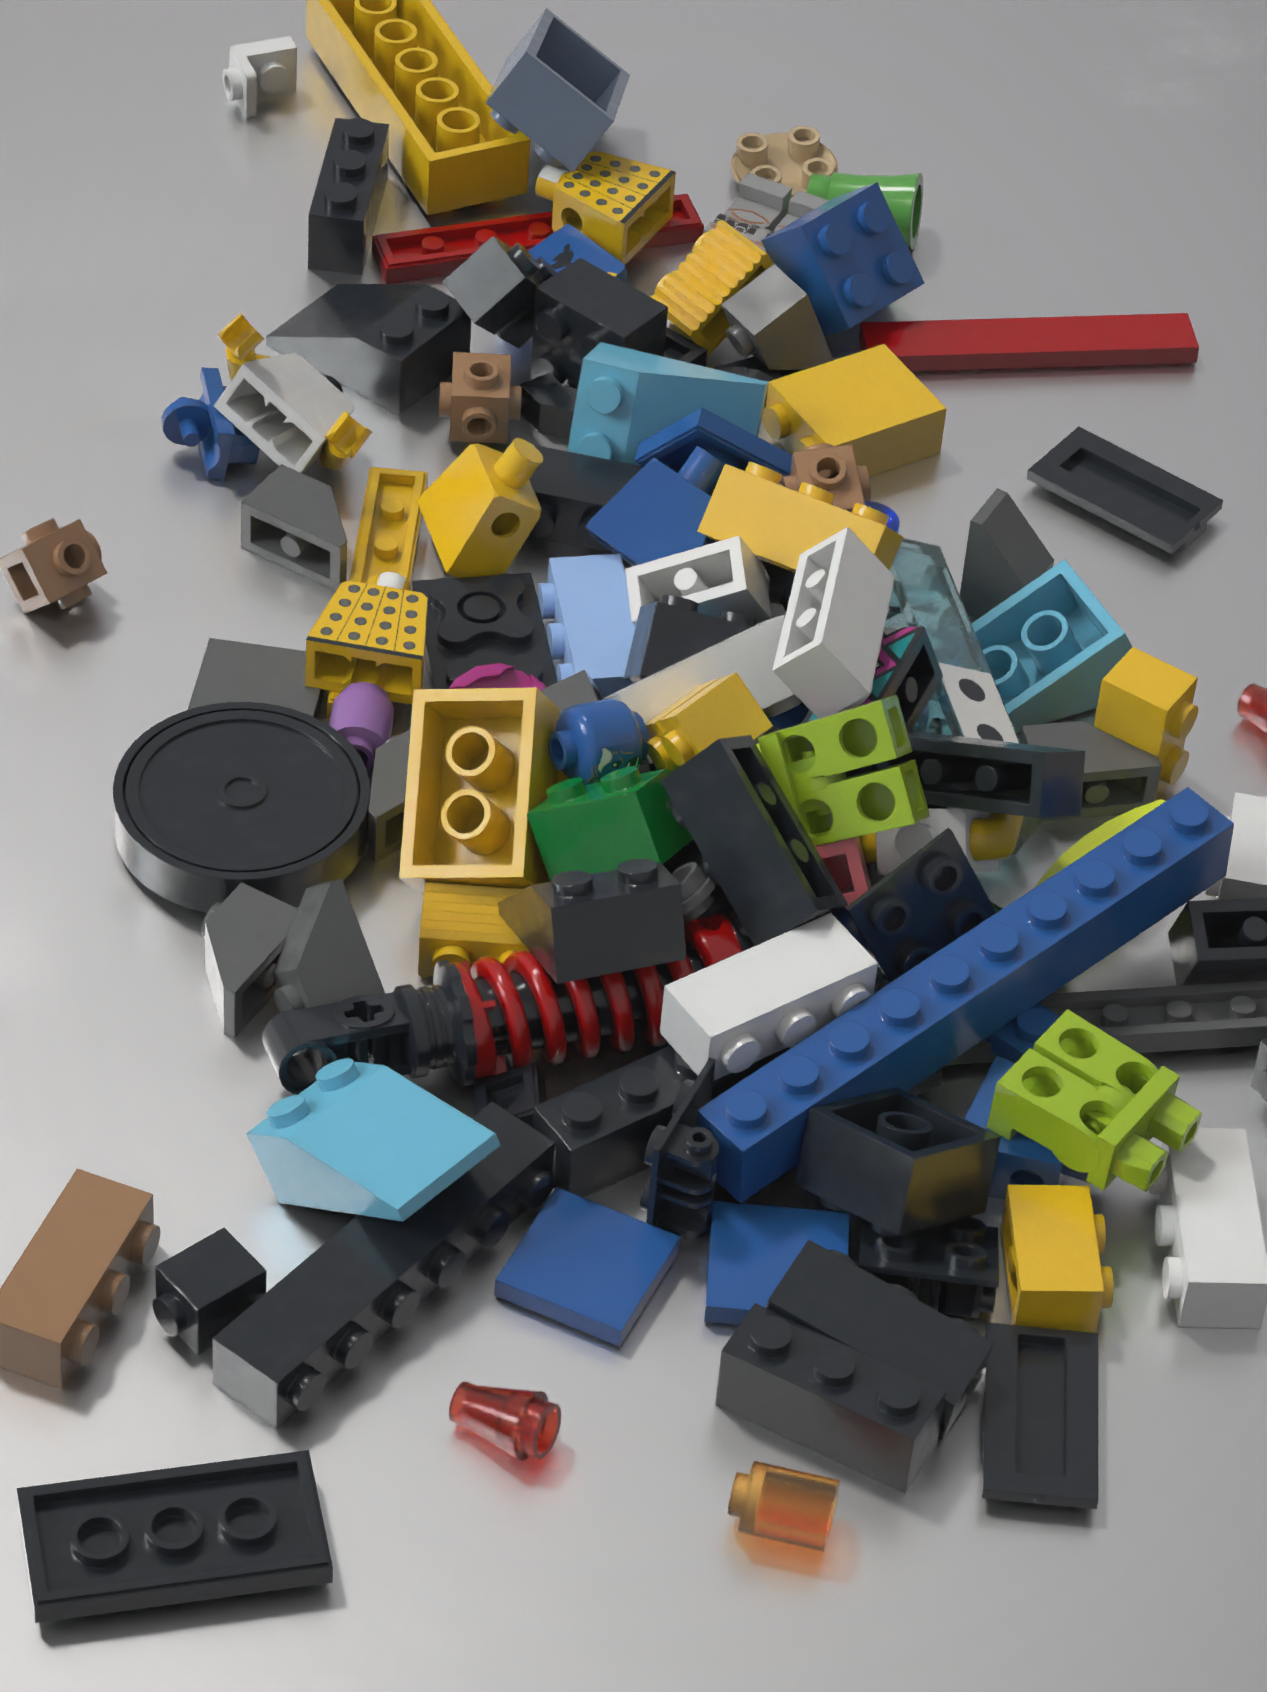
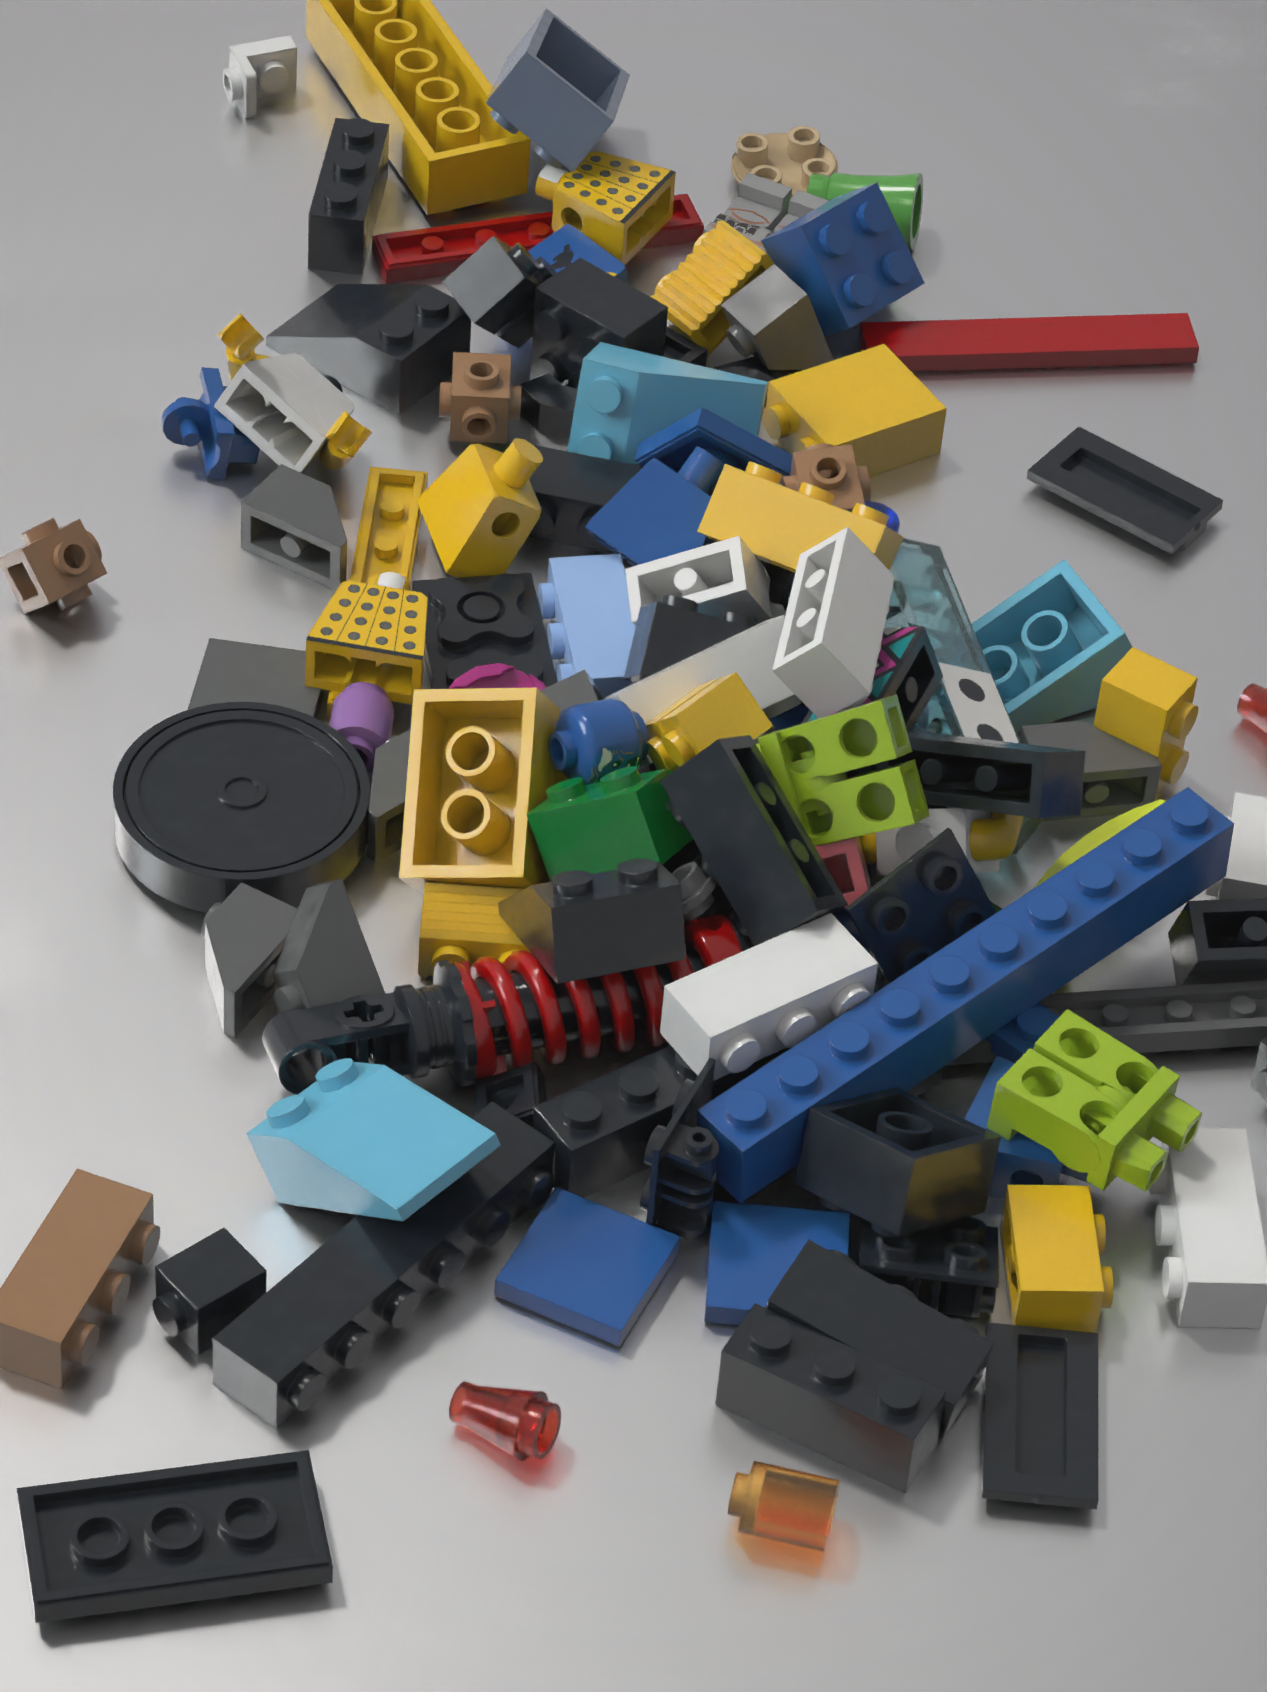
dark grey slope [957,488,1054,620] -> none

